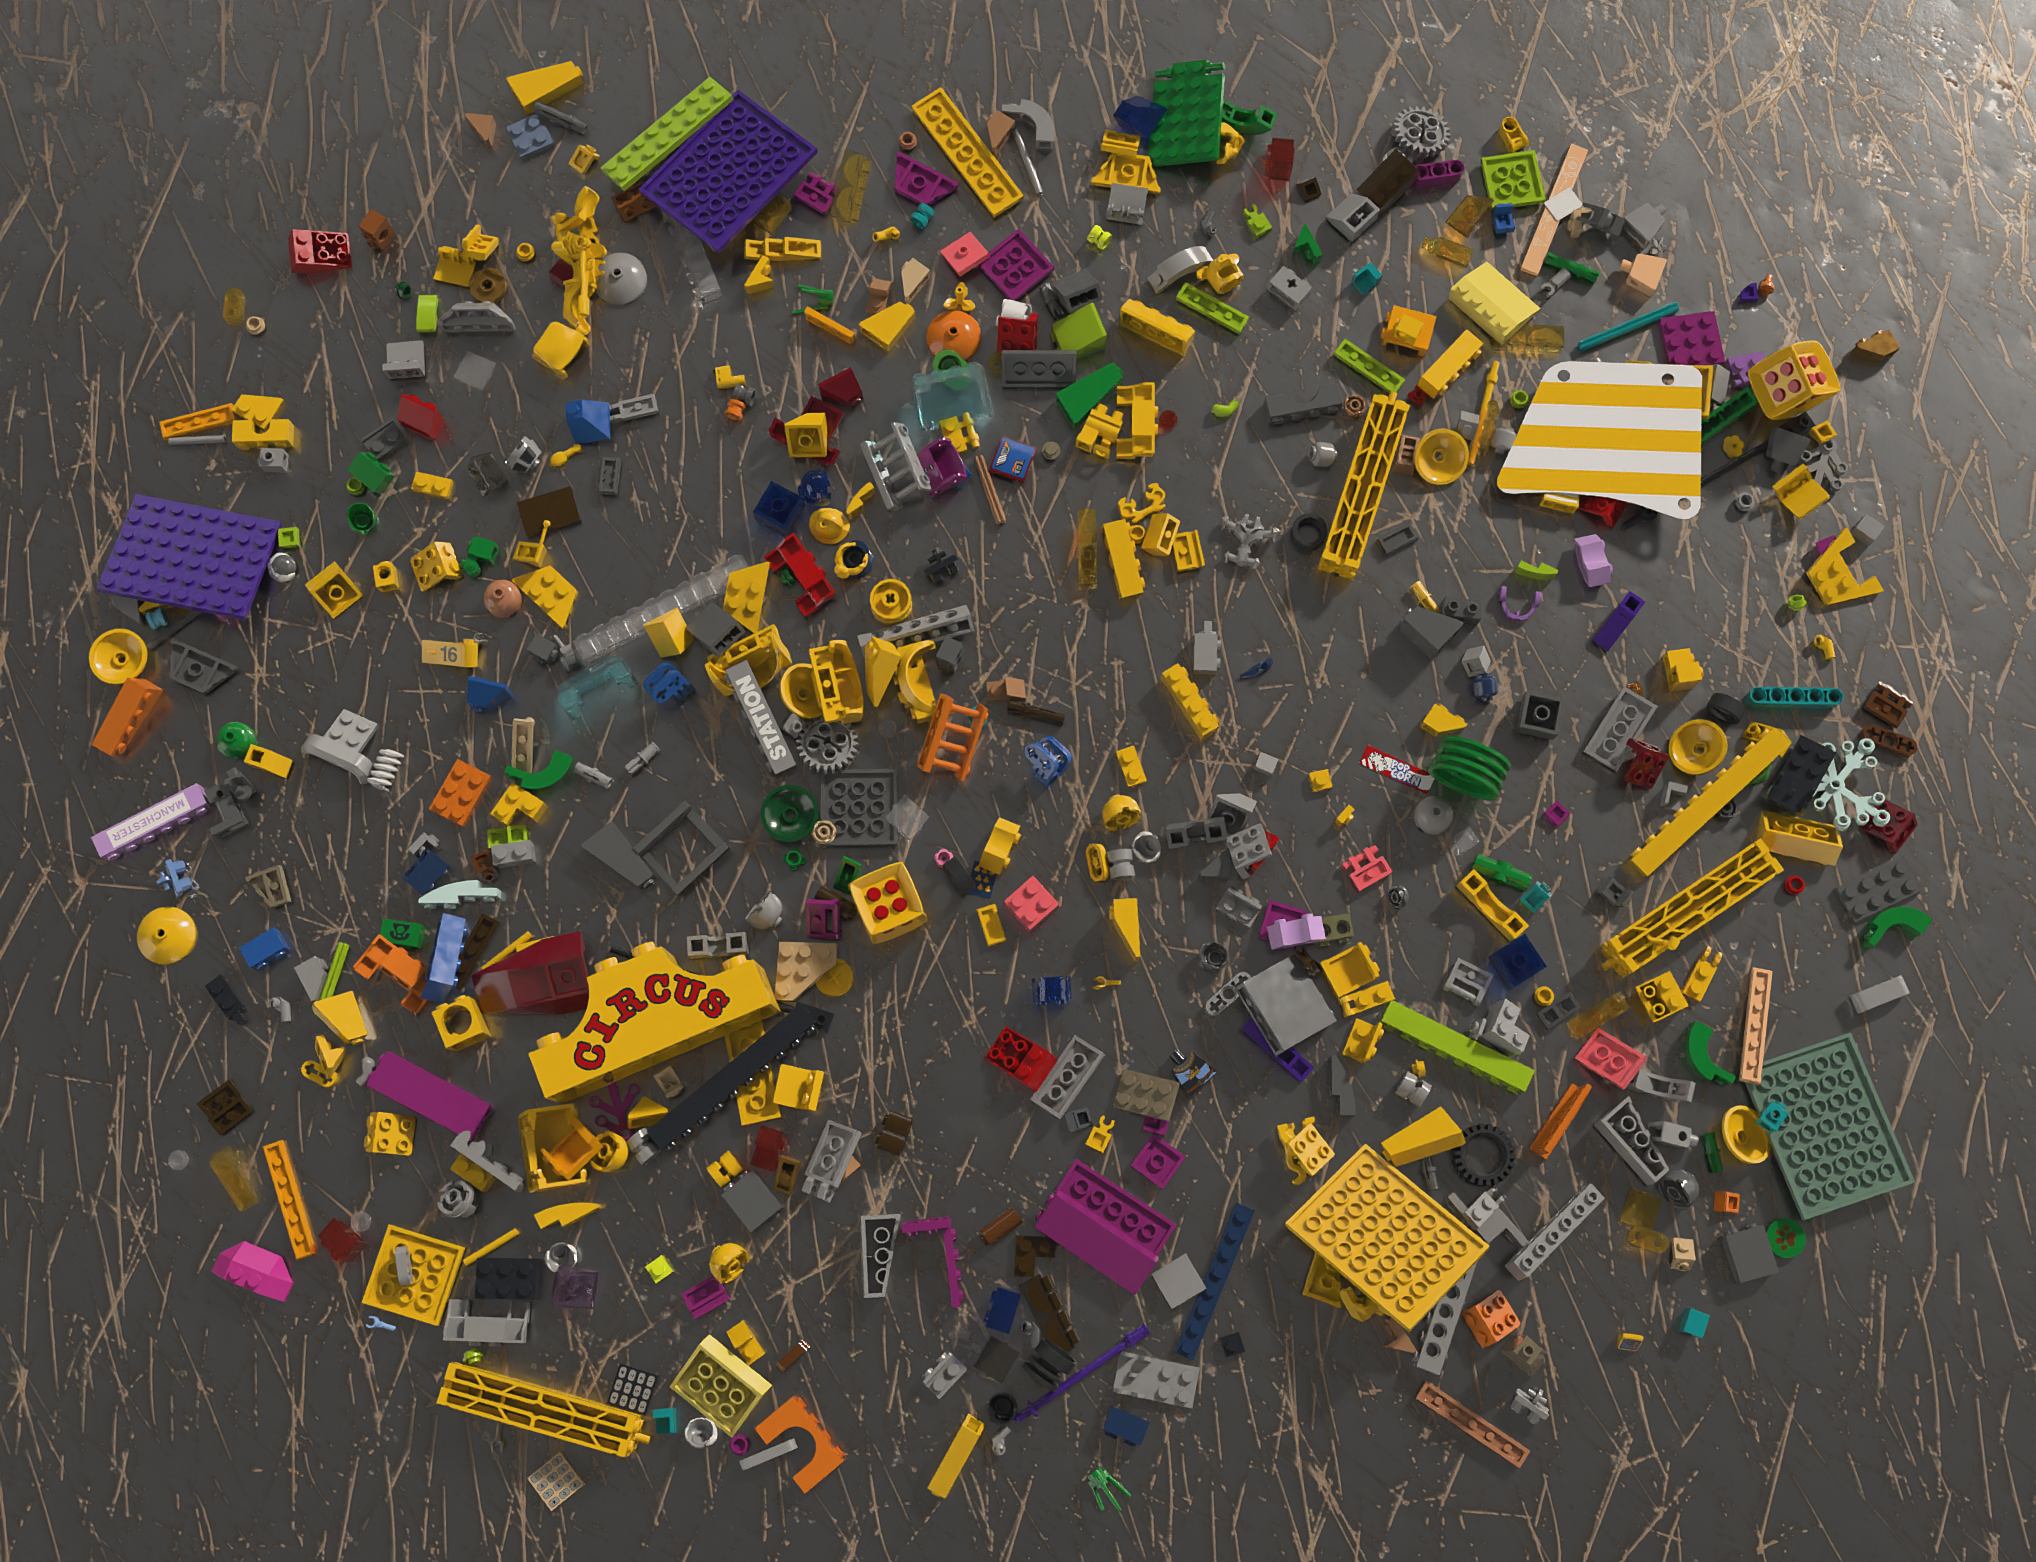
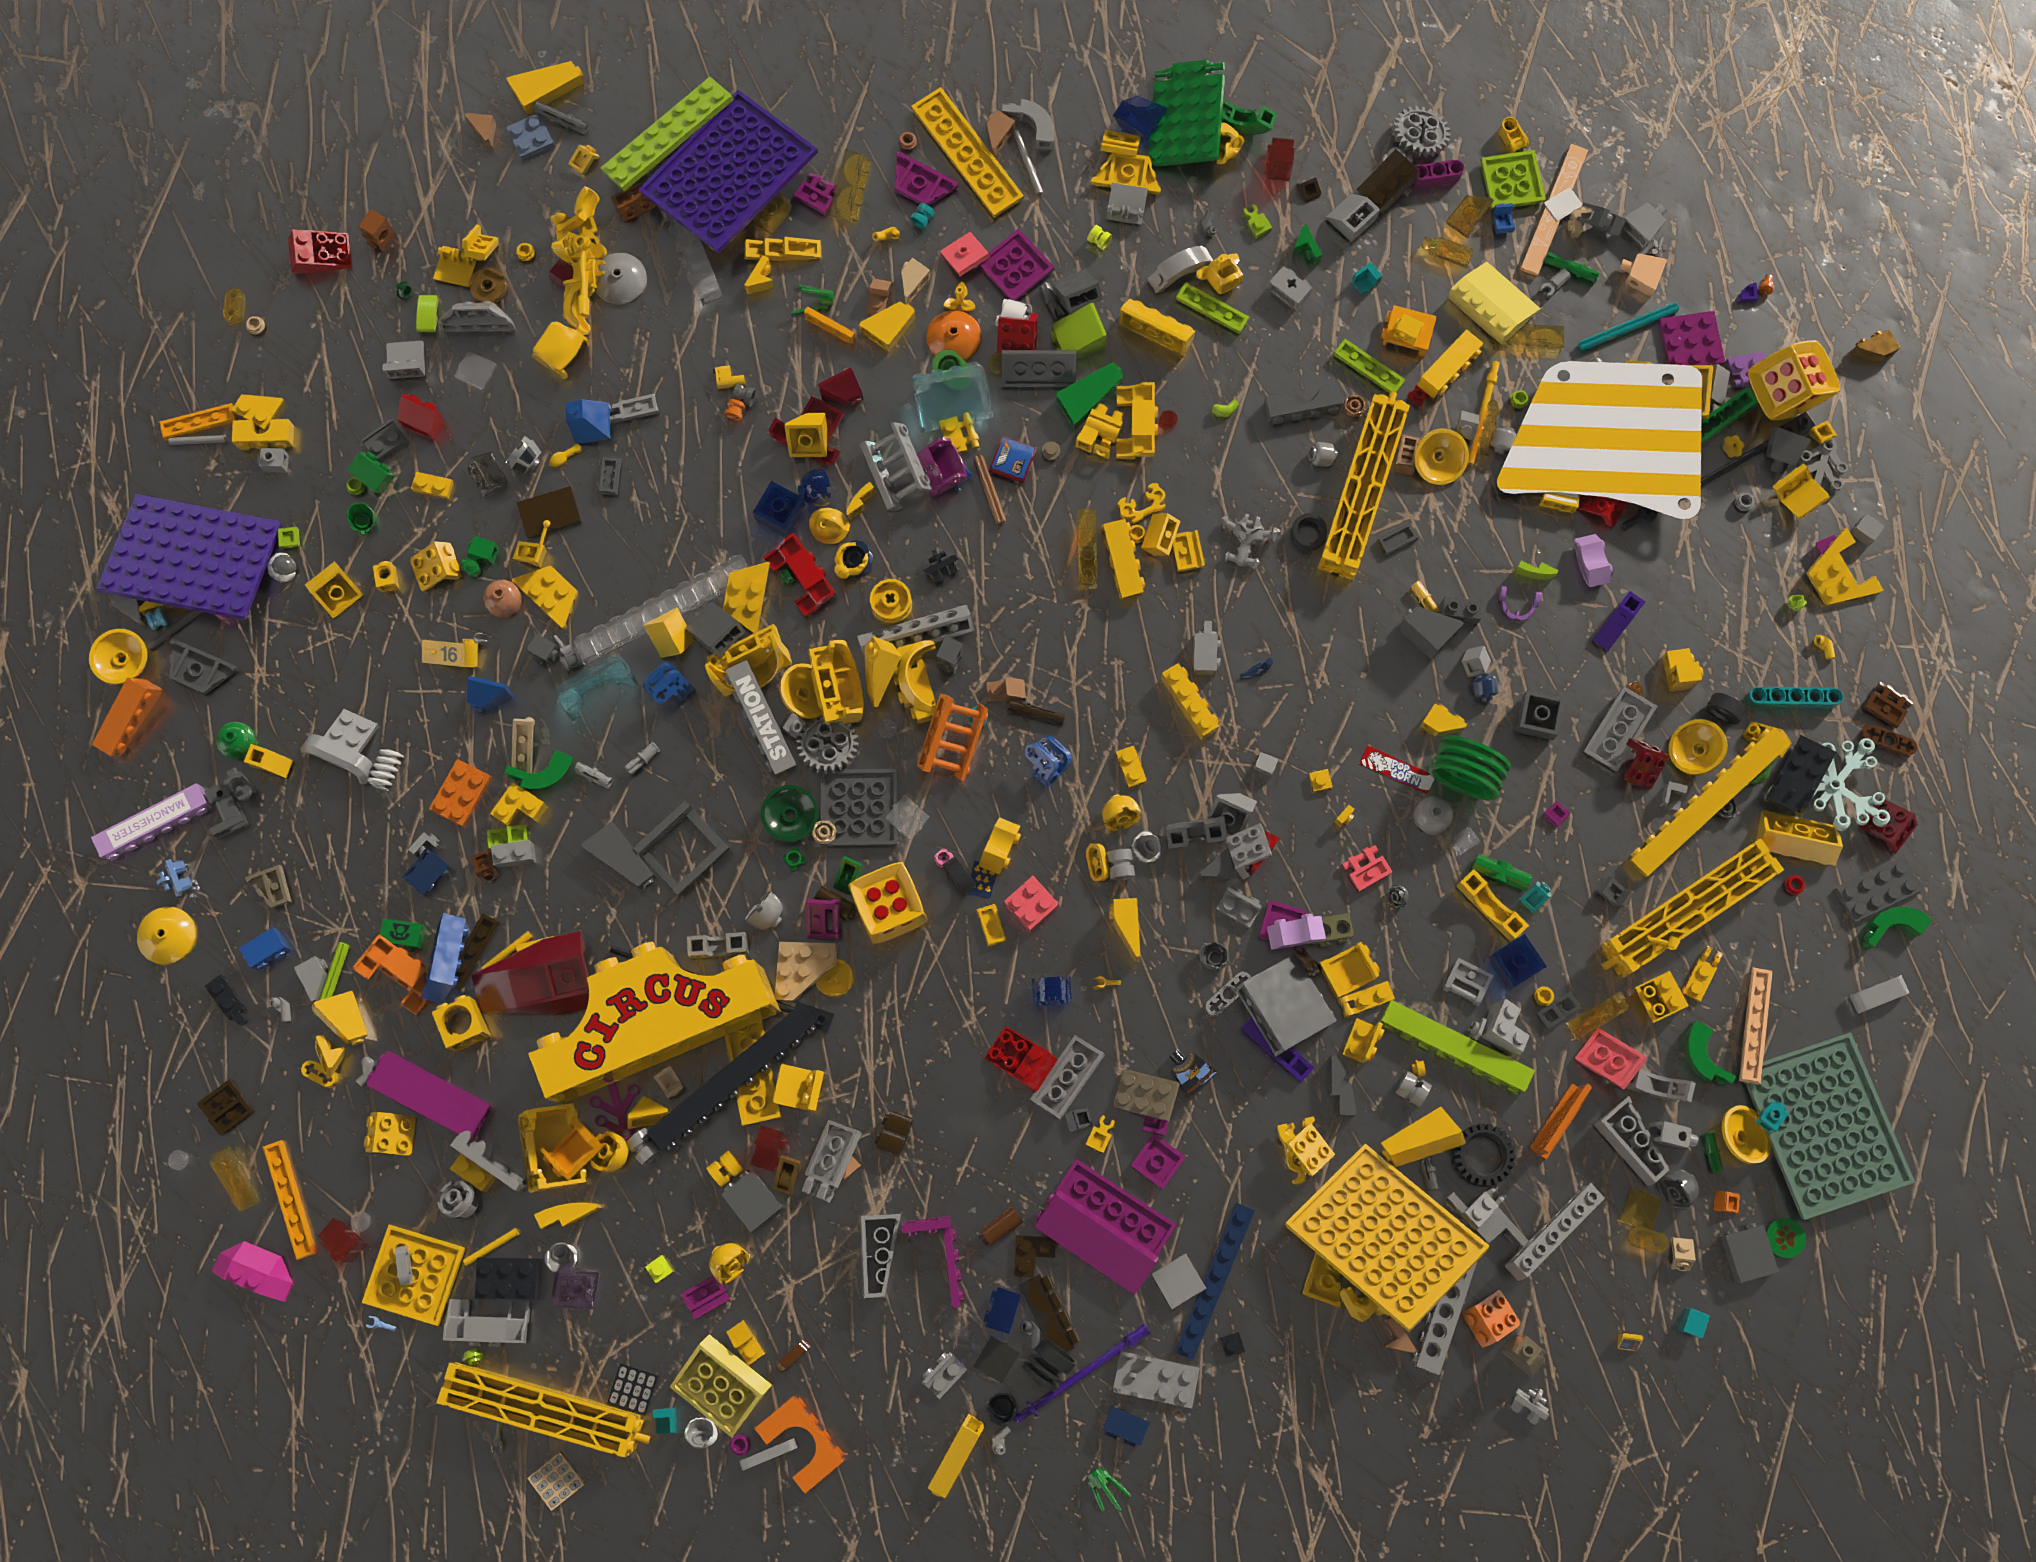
light aqua slope [419,880,501,909] -> none
nougat plate [1415,1381,1530,1468] -> none

